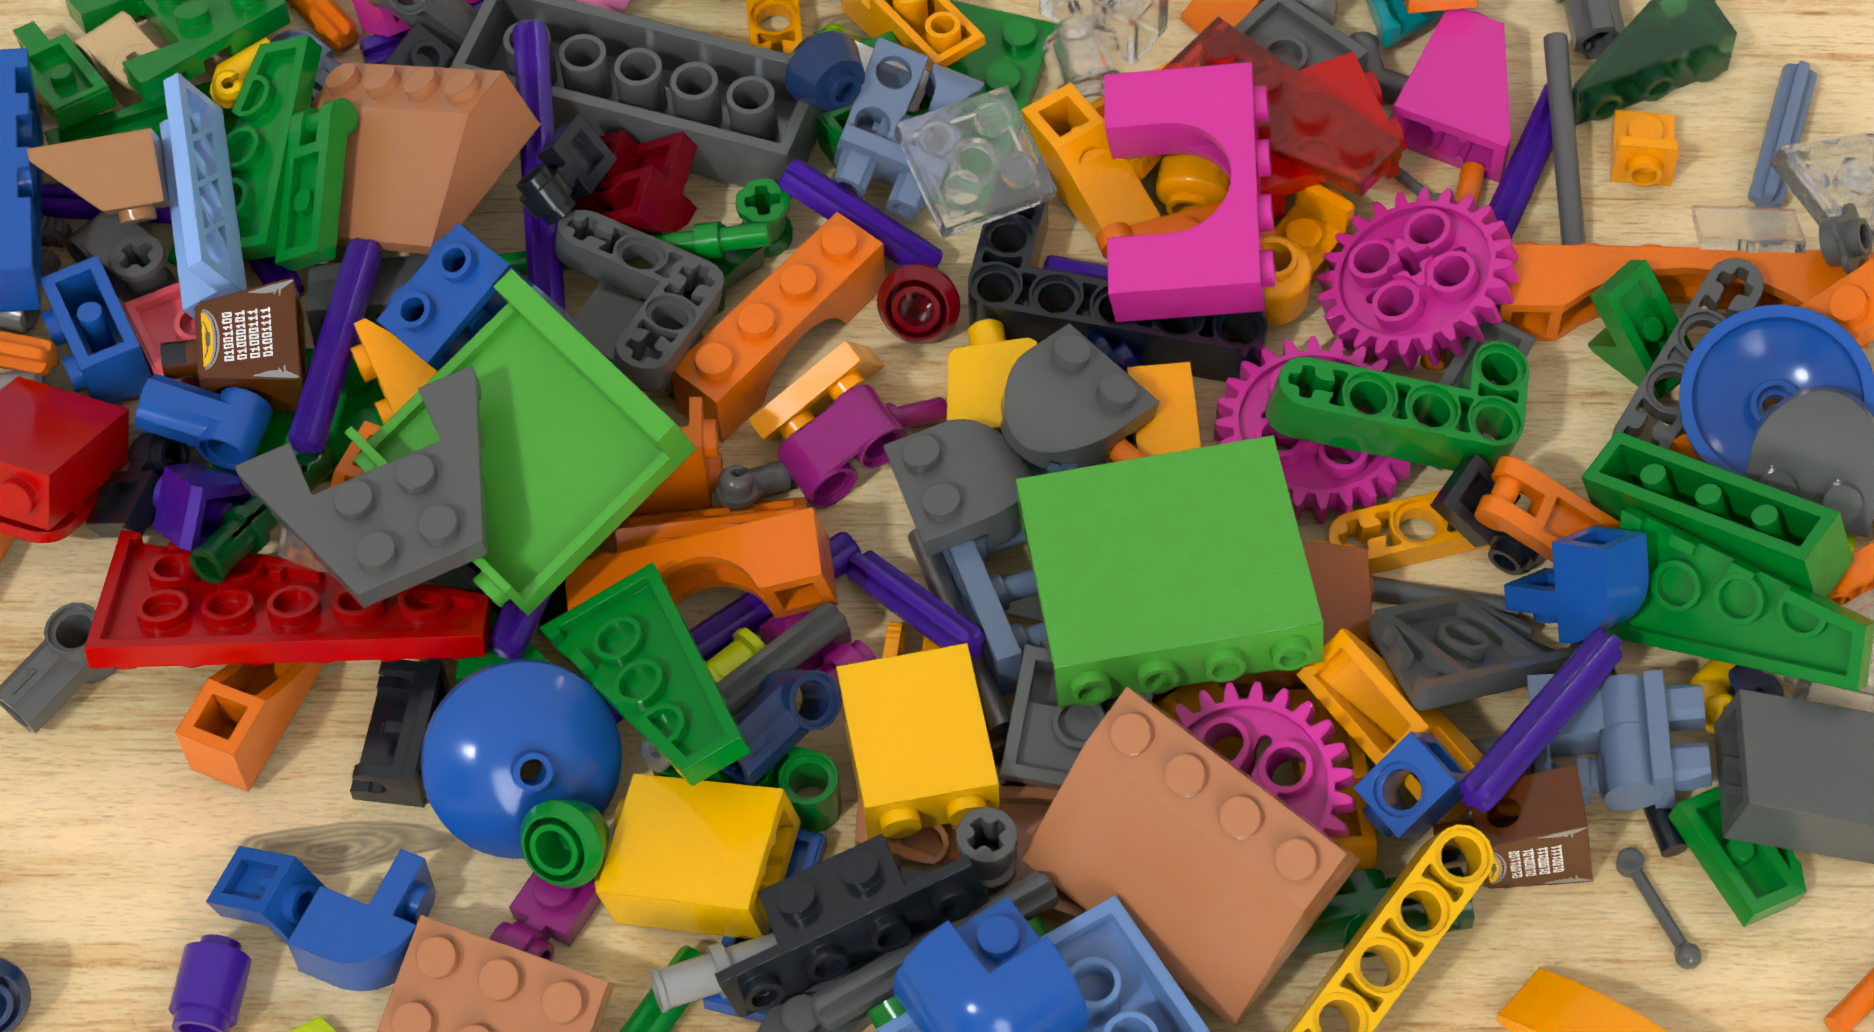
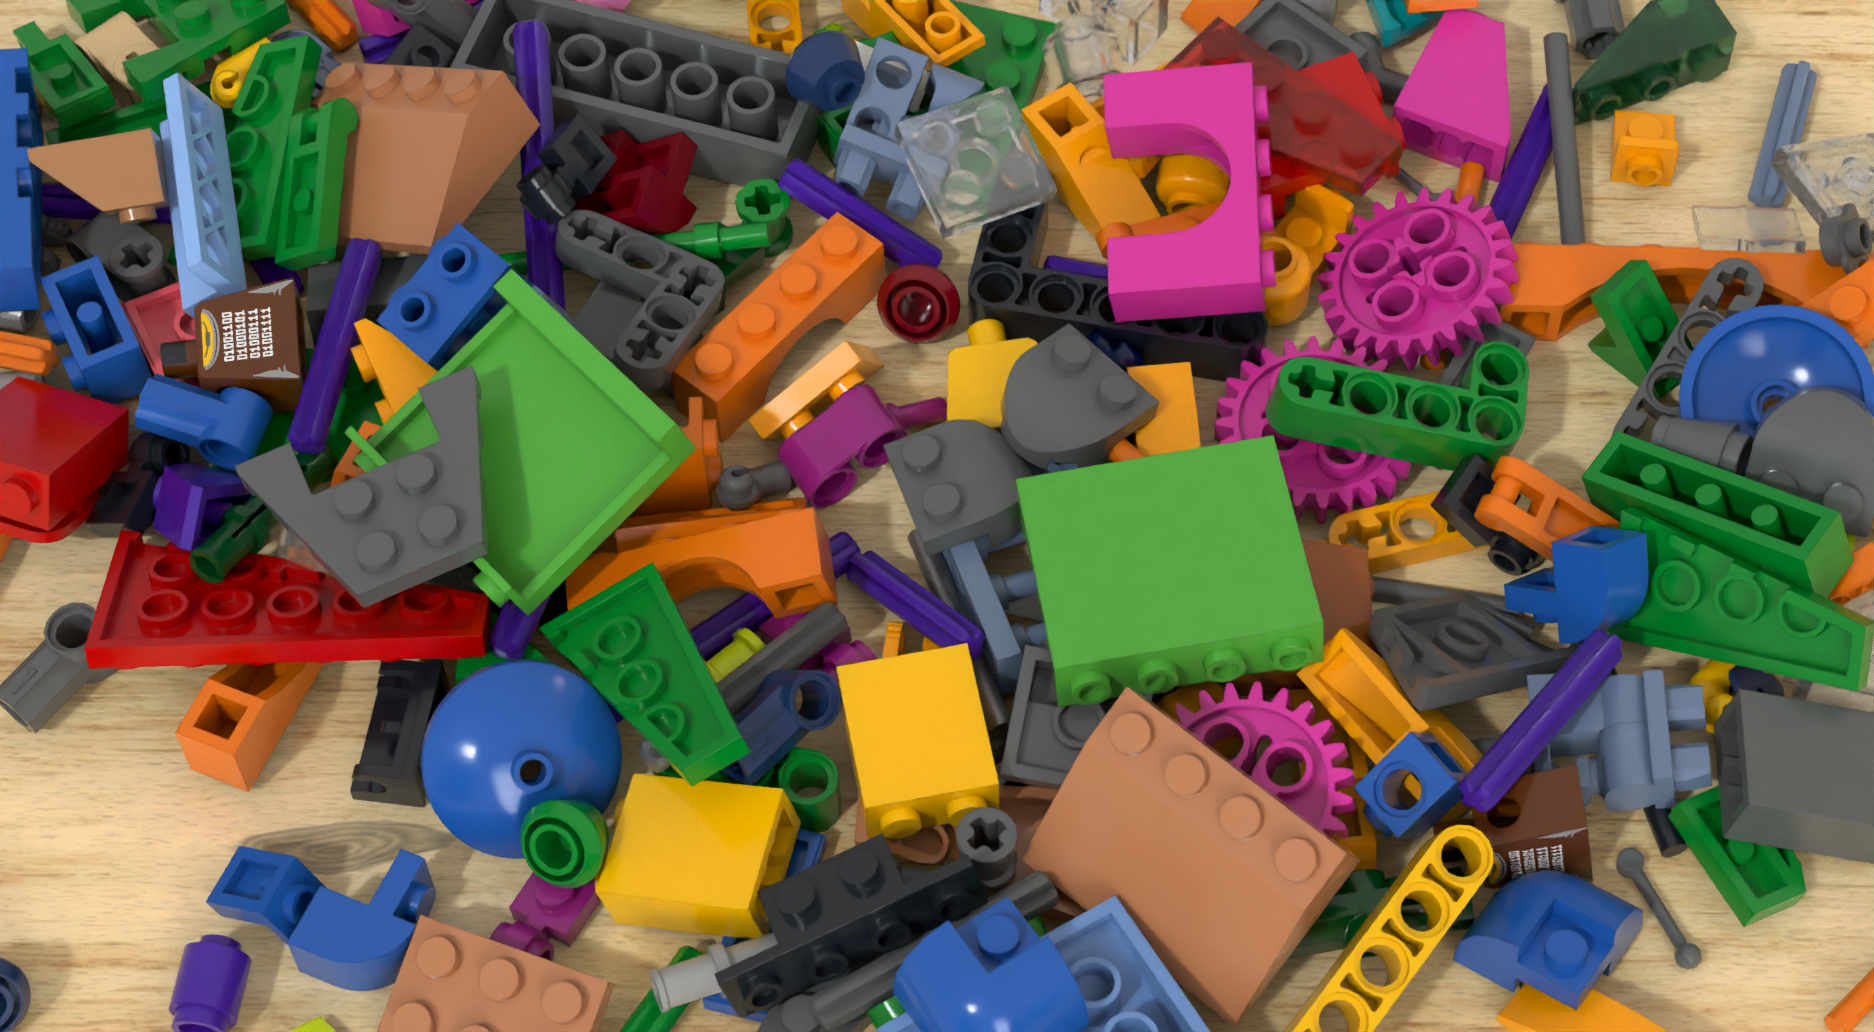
none -> blue brick [1453,869,1643,1011]
none -> dark grey cone [1650,415,1753,476]

